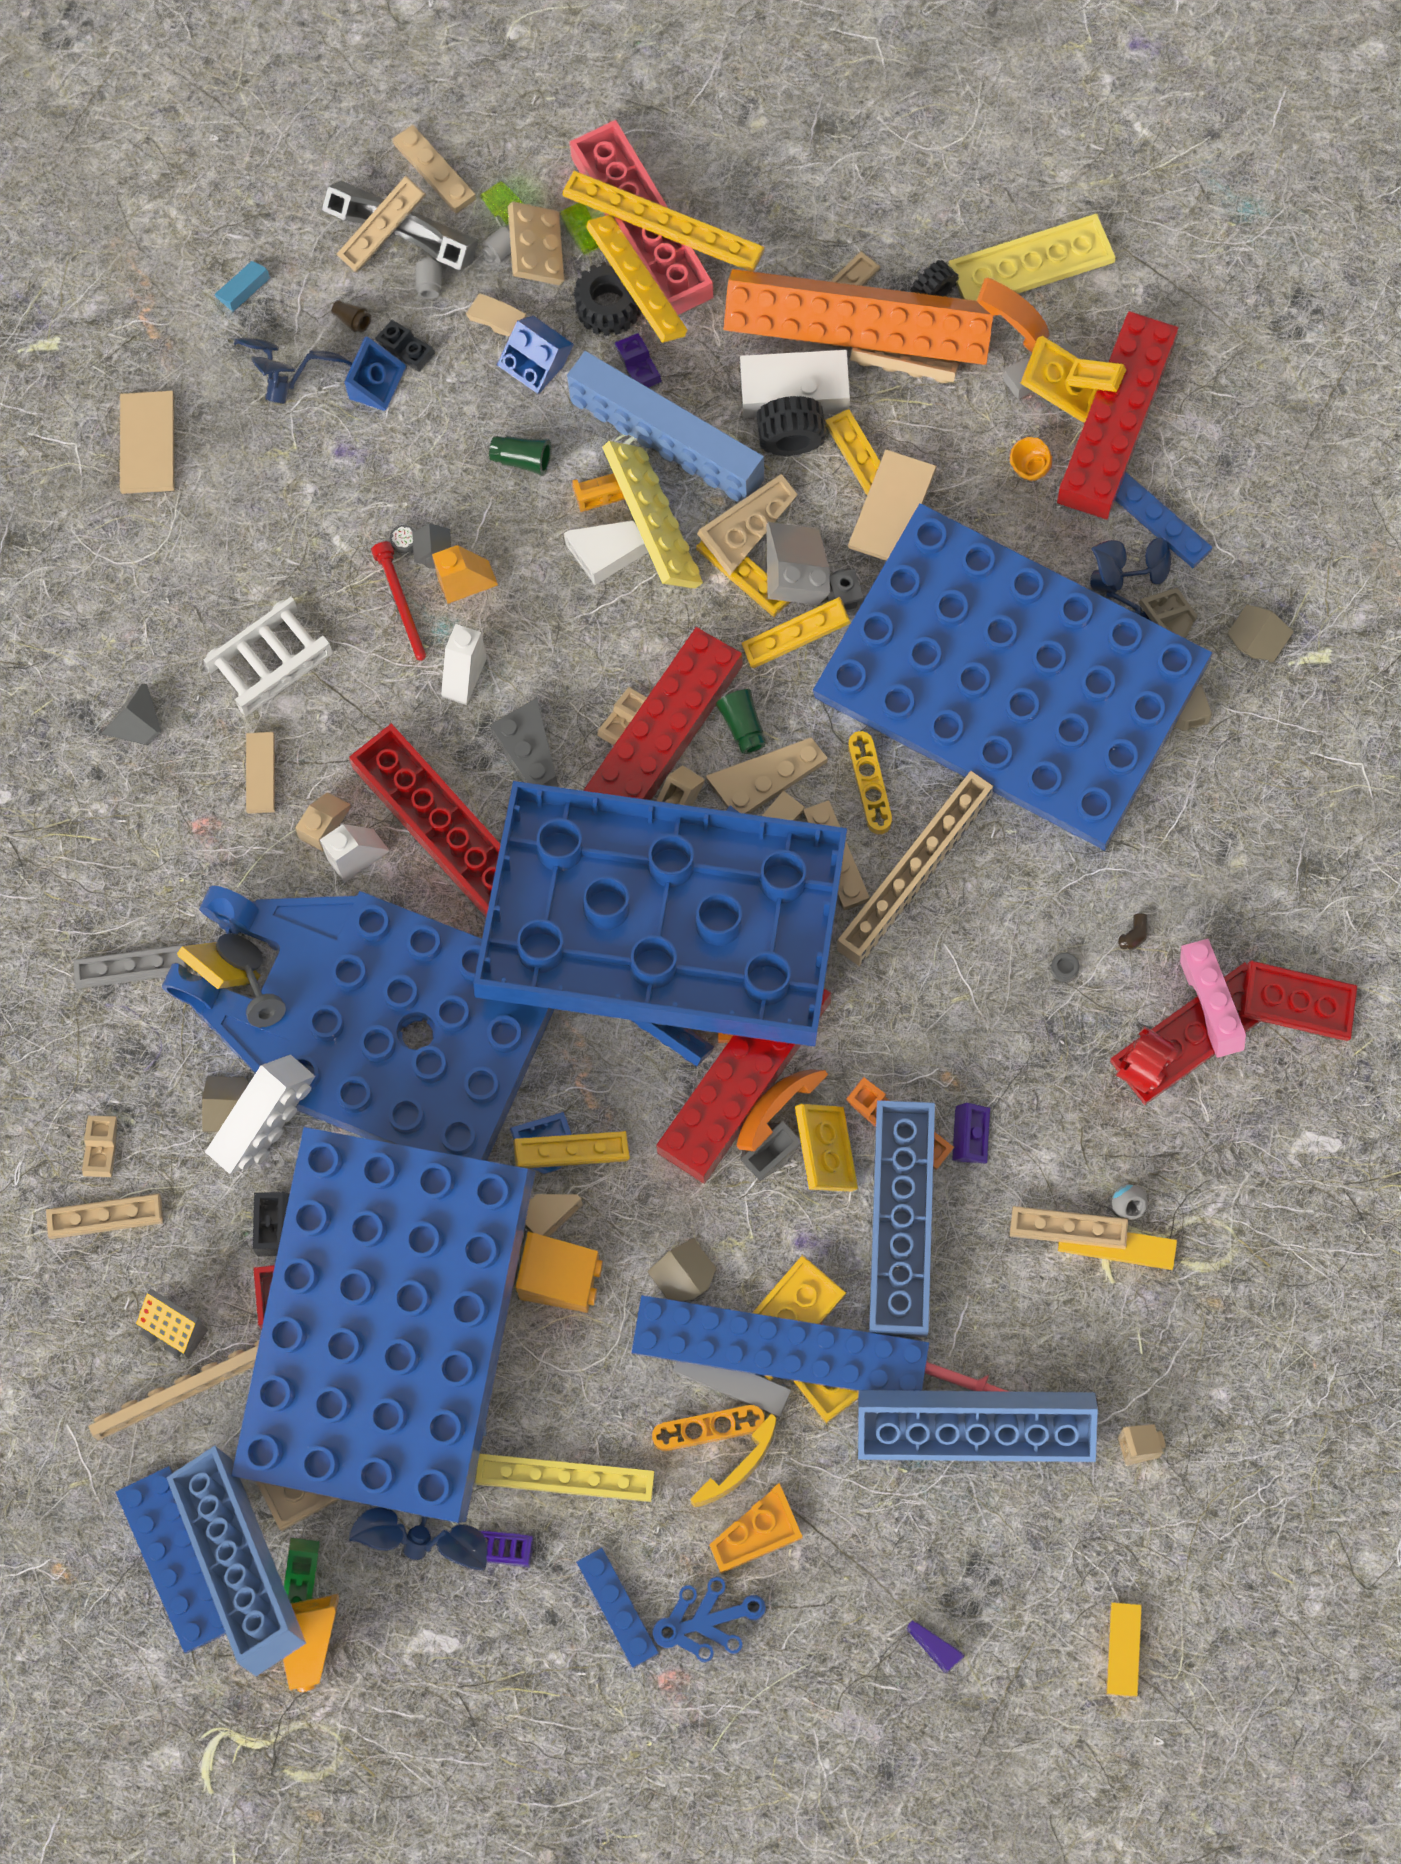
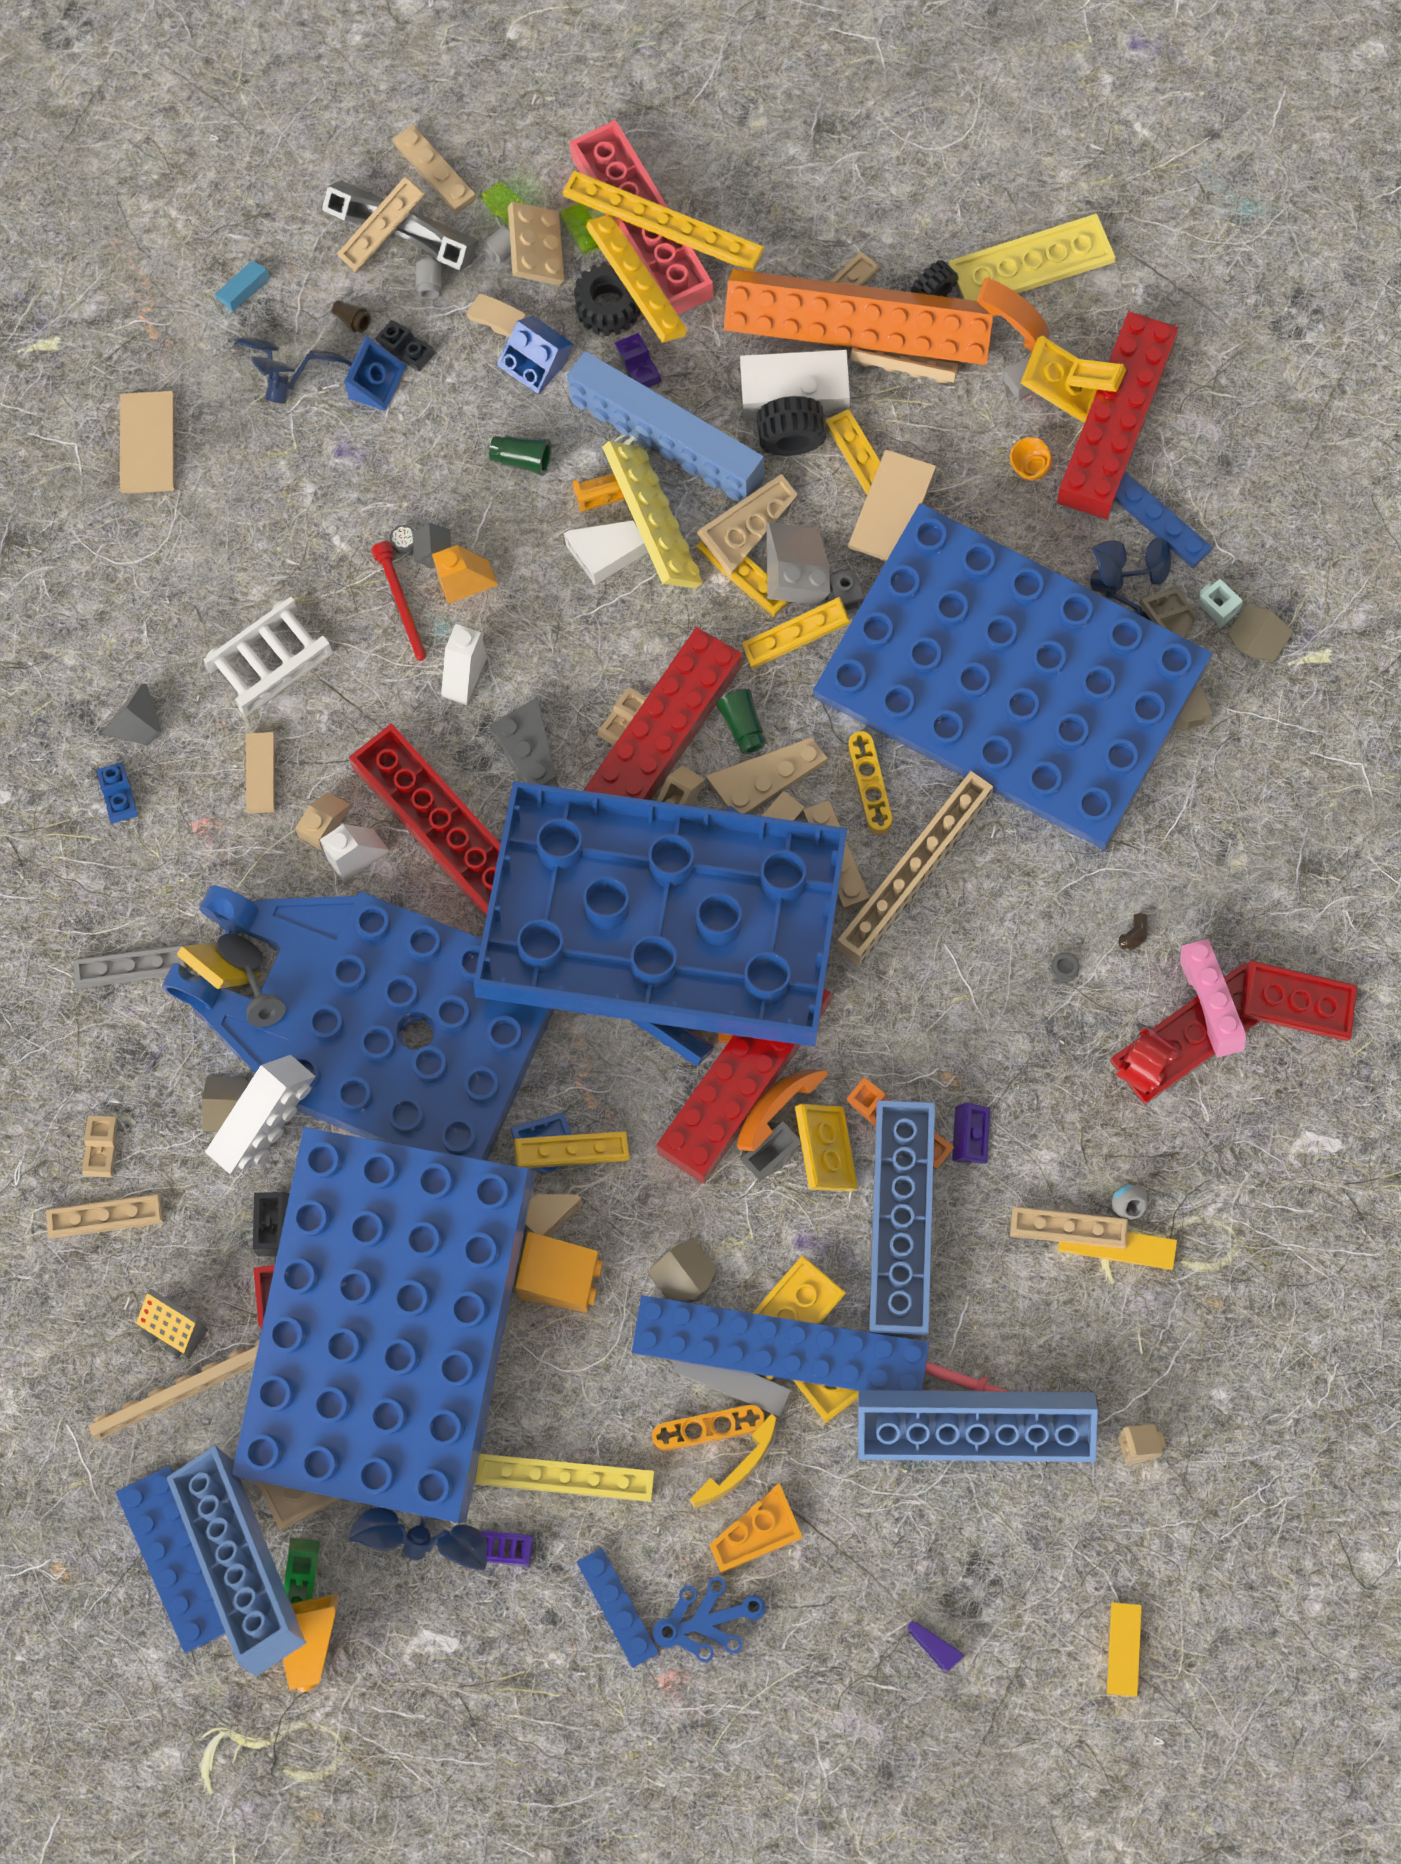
none -> blue slope [97,762,138,824]
none -> light aqua brick [1198,579,1243,628]

